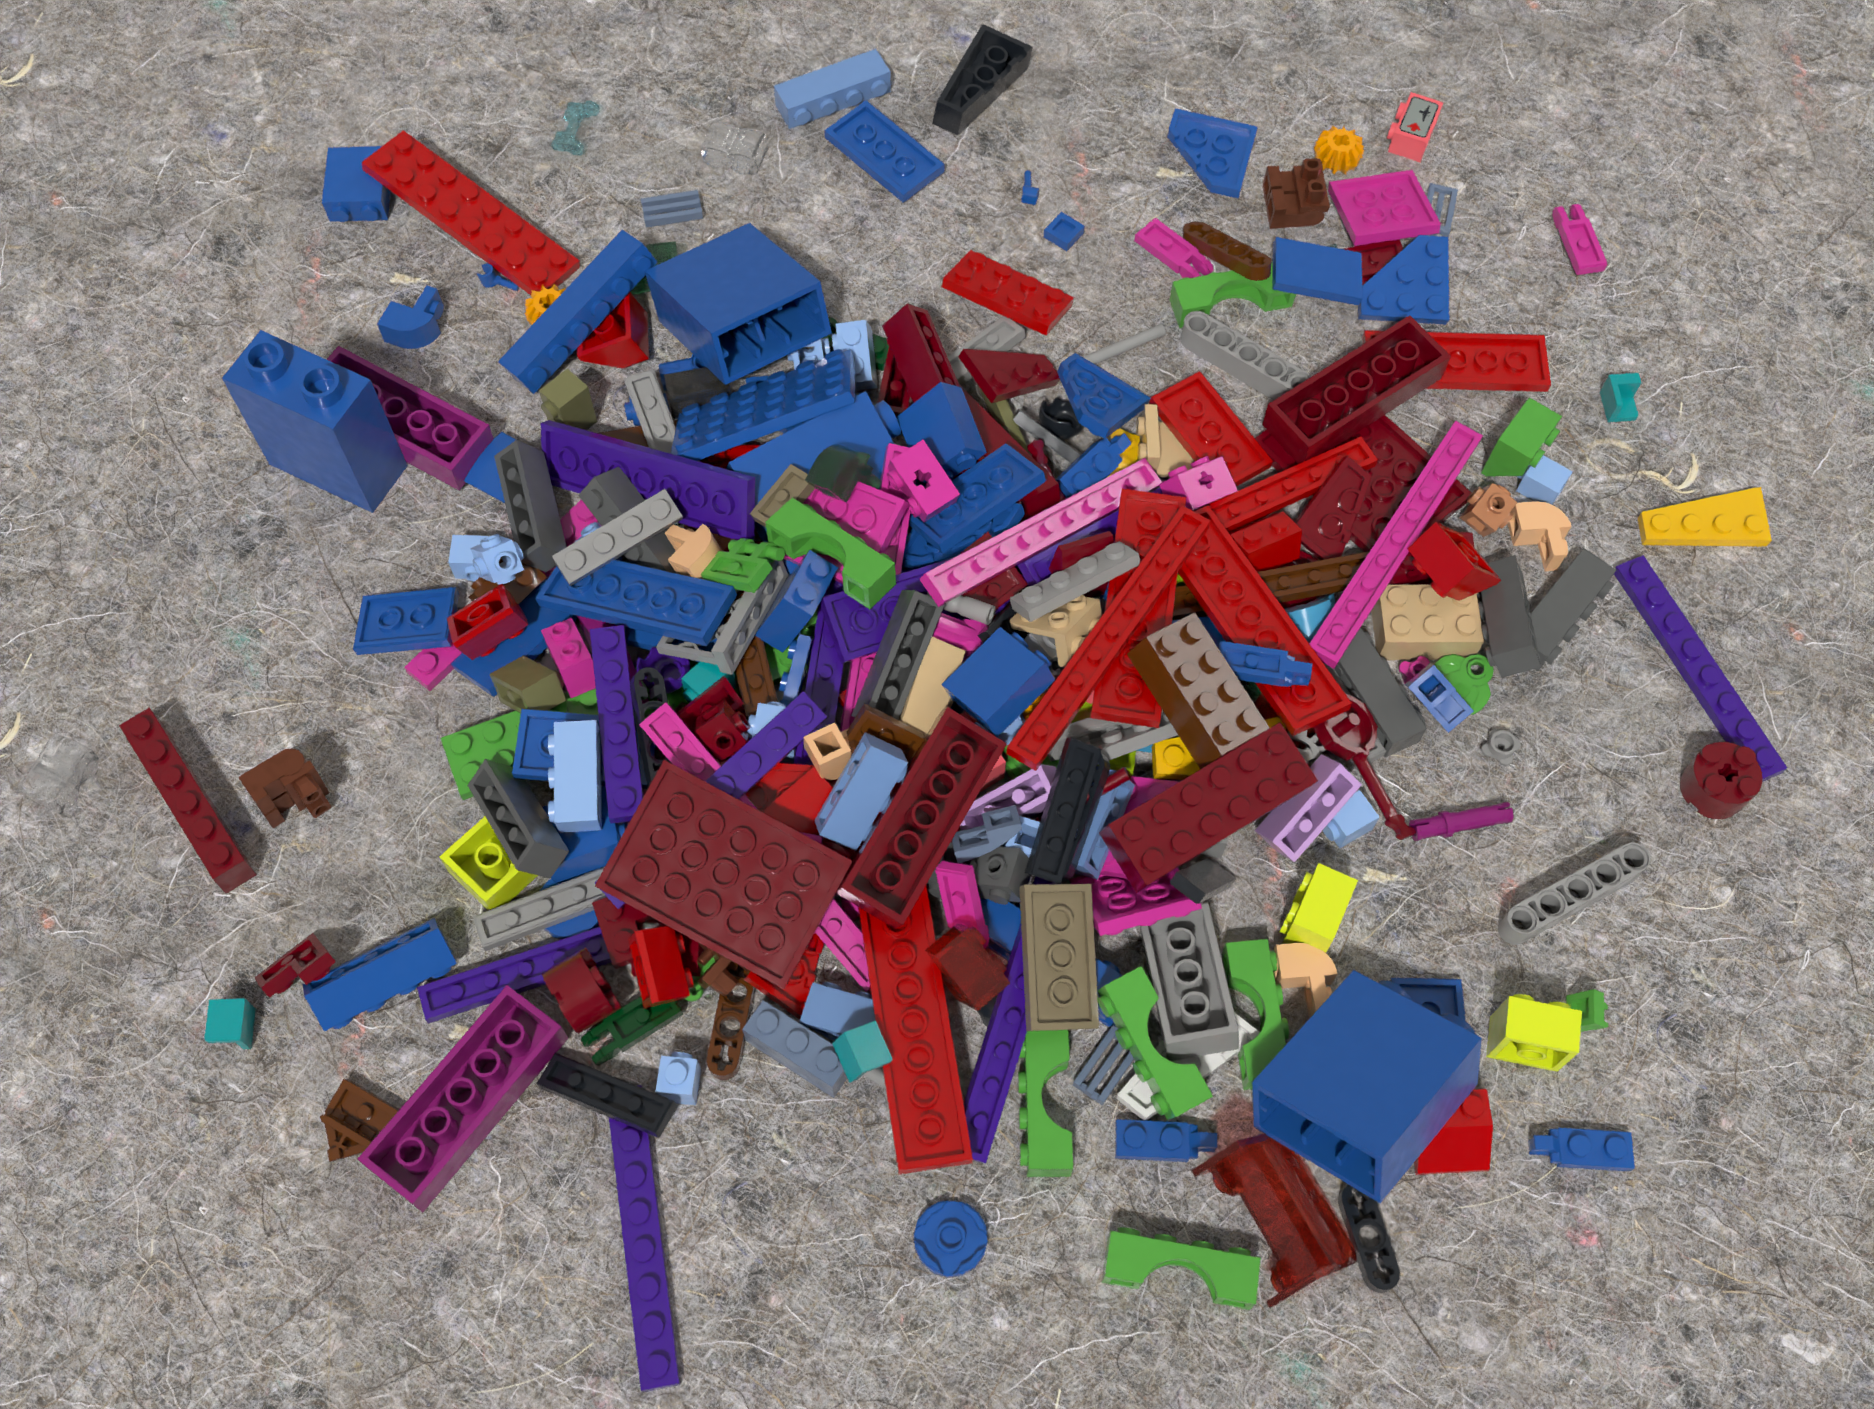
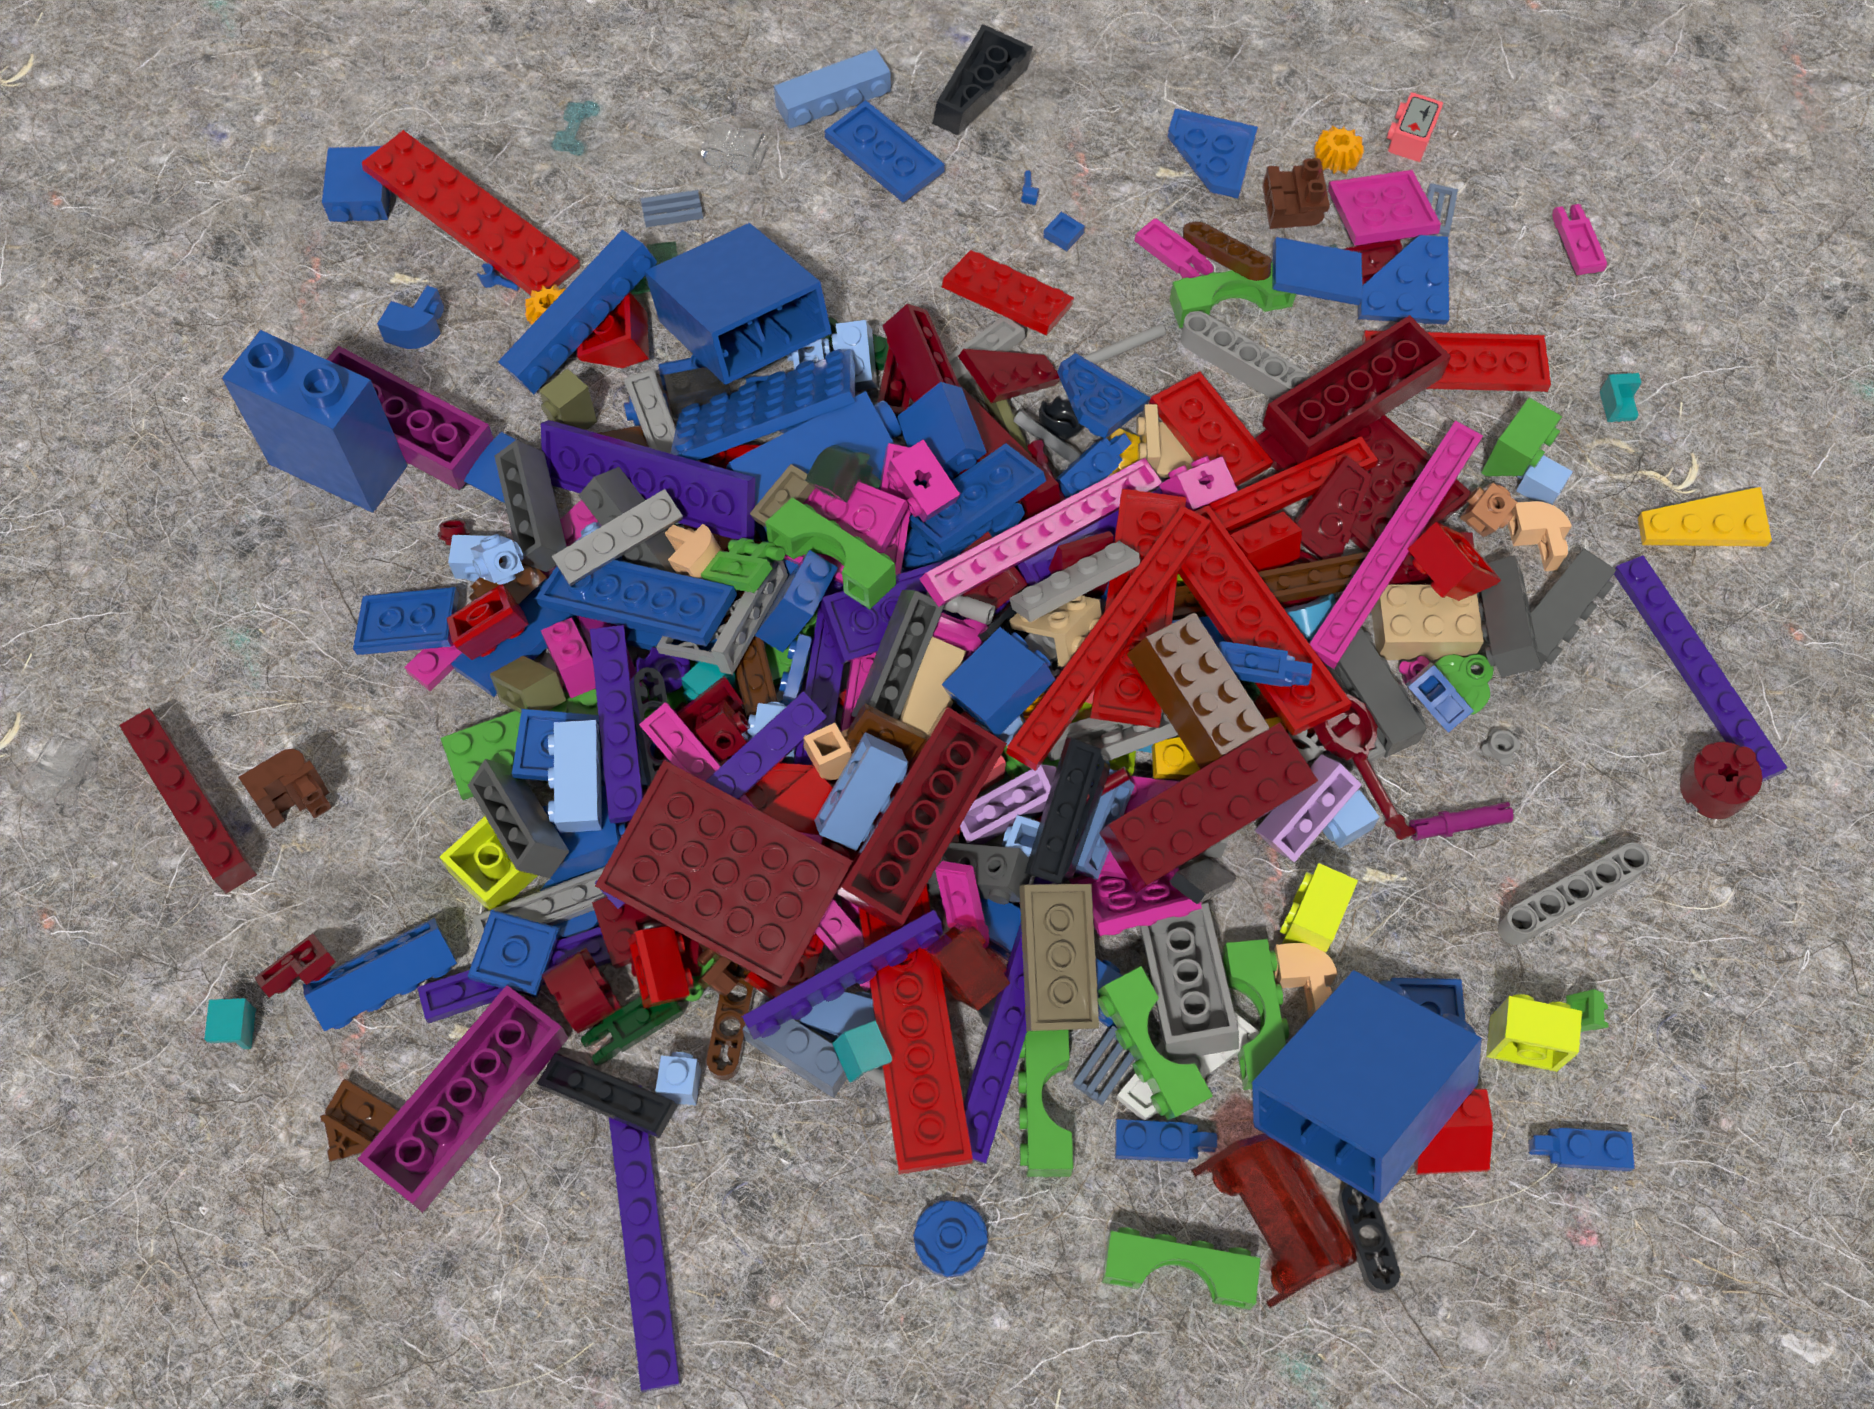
sand blue slope [952,805,1022,864] -> none
none -> dark red plate [438,520,470,545]
none -> blue plate [467,910,560,998]
none -> dark purple plate [742,910,943,1040]

